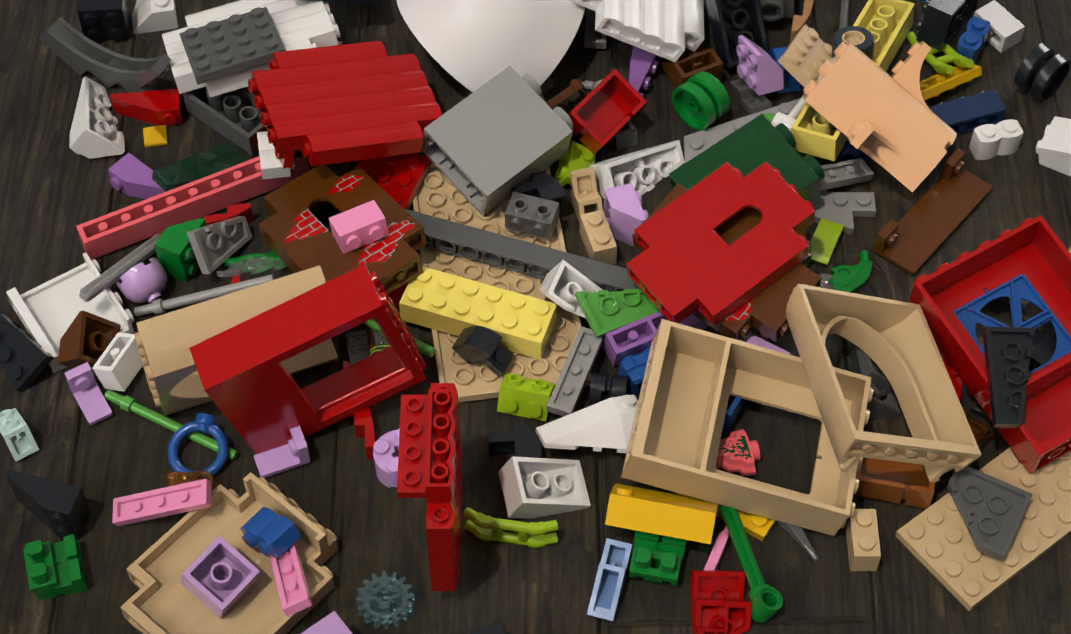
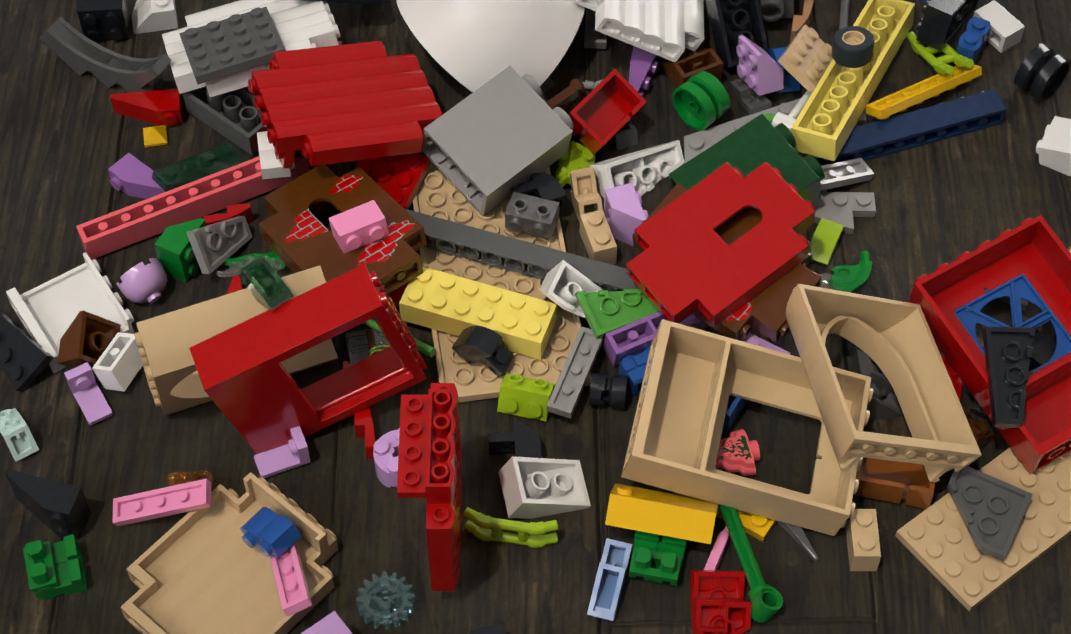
white wedge [69,76,125,159] -> none
light grey axle [79,233,162,302] -> none
bright green bar [104,390,239,460] -> none
light grey bar [134,274,275,317] -> none
blue piece [168,413,229,481] -> none
lavender brick [180,536,260,619] -> none
white wedge [536,394,638,453] -> none
light nougat cylinder [803,41,957,192] -> none
reddish brown bracket [873,148,992,275] -> none
white brick [969,119,1024,160] -> none
none -> clear green slope [241,255,294,311]

